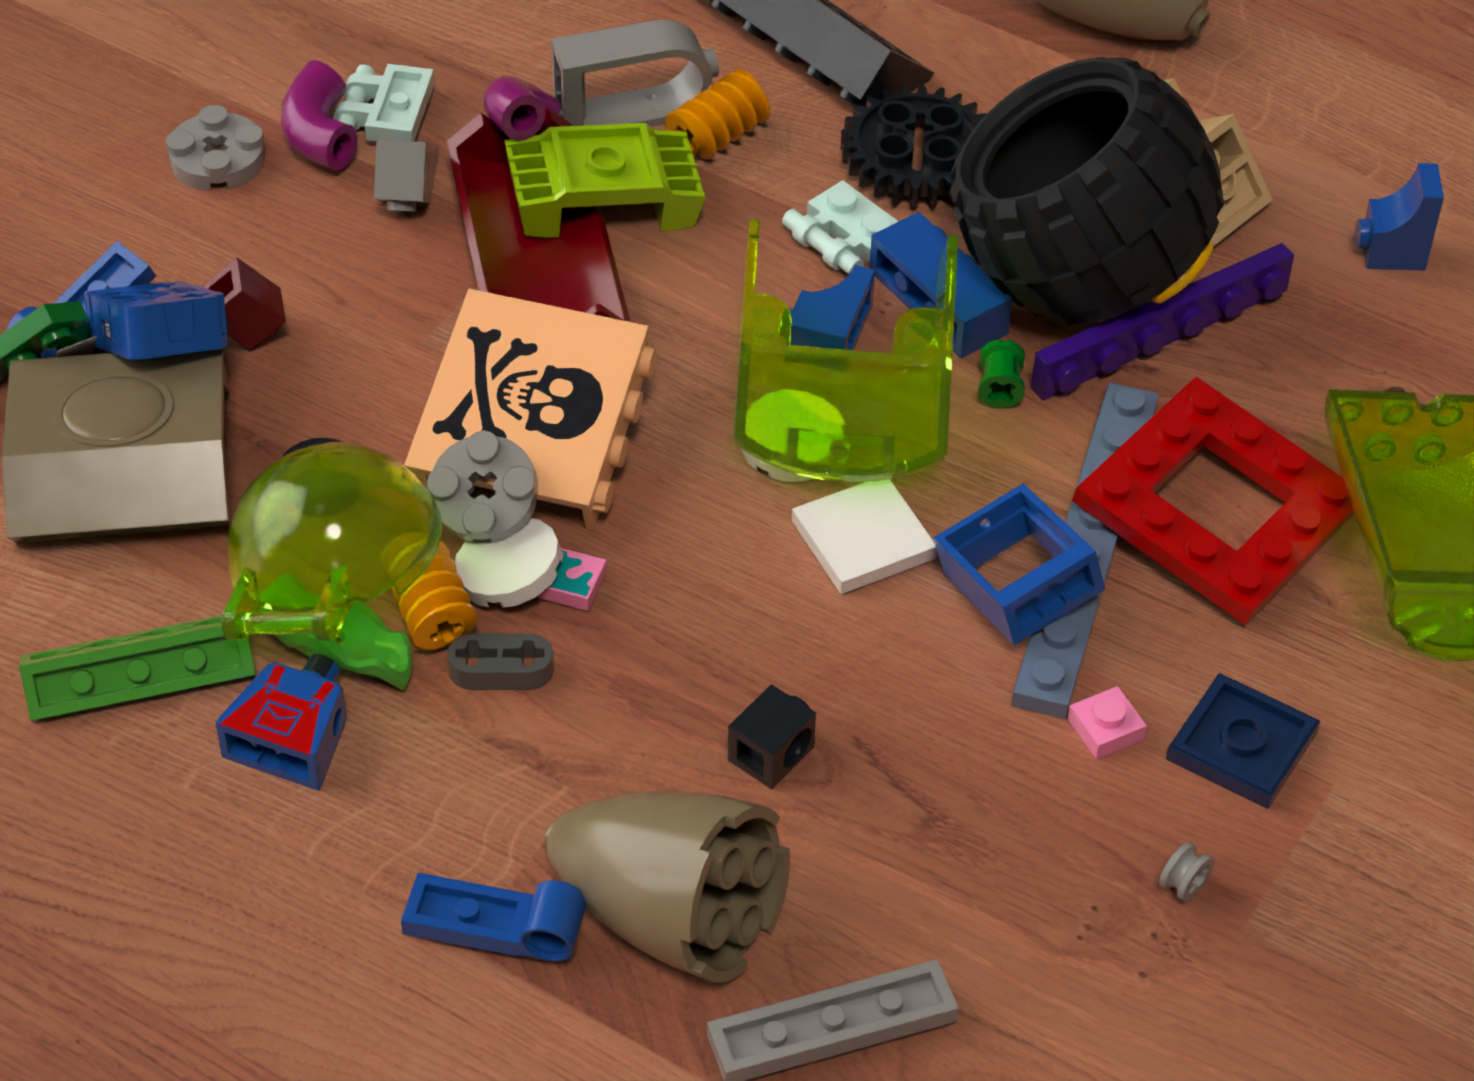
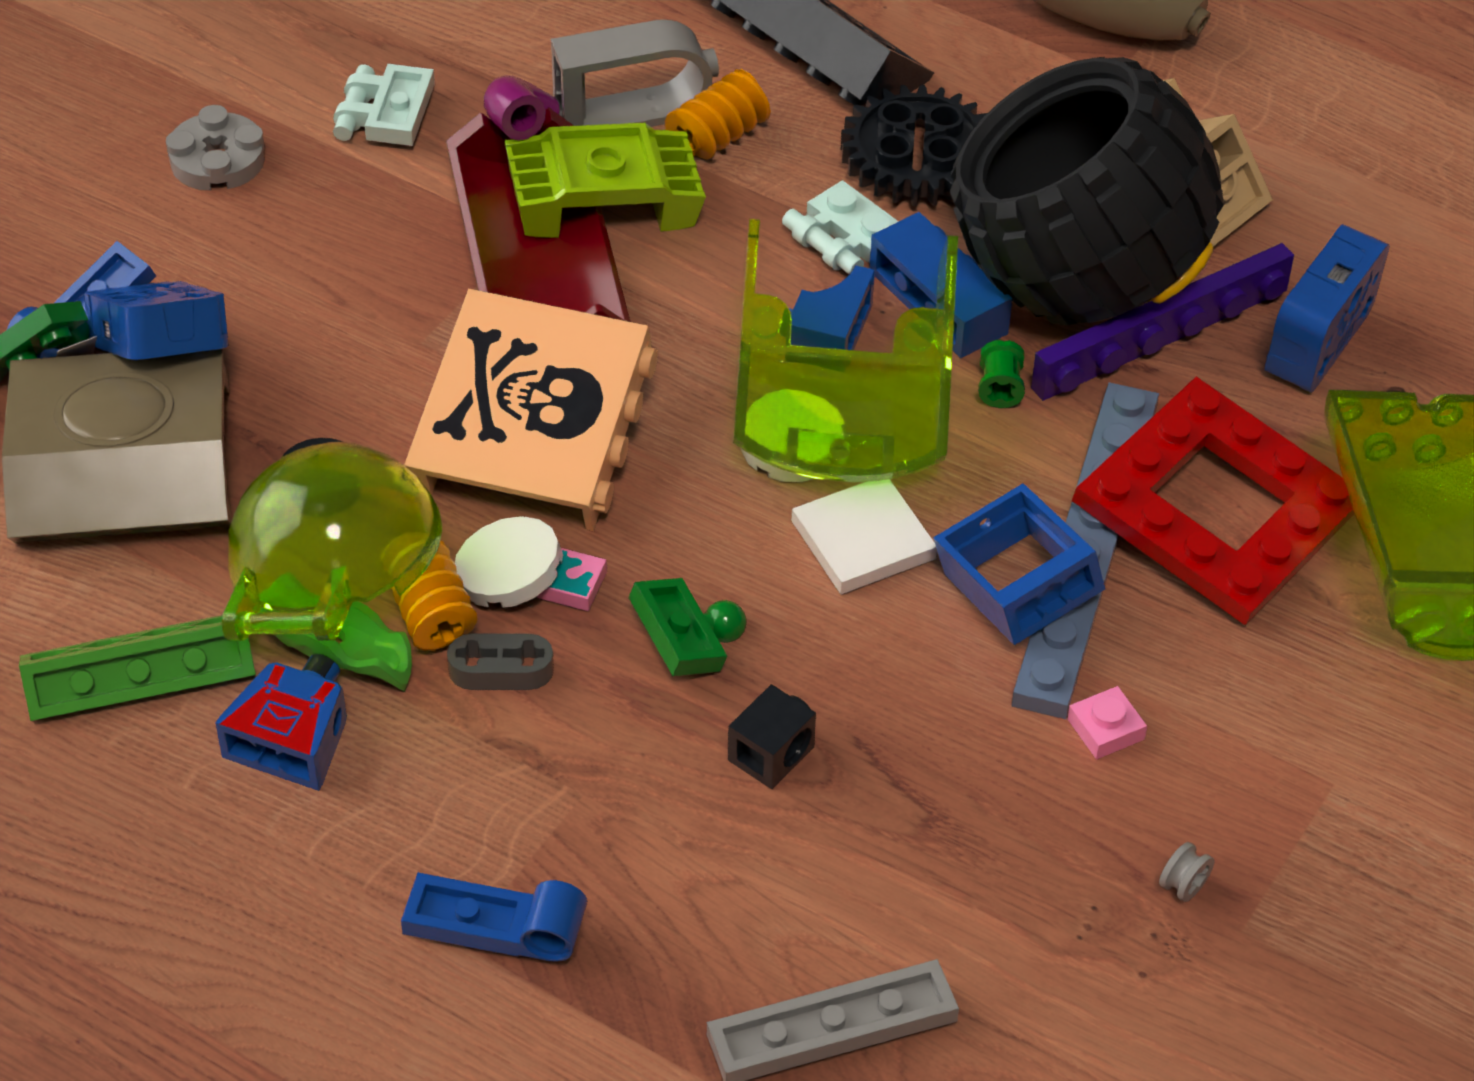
dark red brick [201,257,286,350] -> none
magenta cylinder [281,60,357,171] -> none
light grey slope [374,140,439,212] -> none
light grey plate [427,430,538,542] -> none
dark tan cylinder [545,791,790,983] -> none
dark blue tile [1166,673,1320,809] -> none
blue arch [1355,163,1444,271] -> none
none -> green plate [628,578,747,676]
none -> blue axle [1264,224,1390,393]

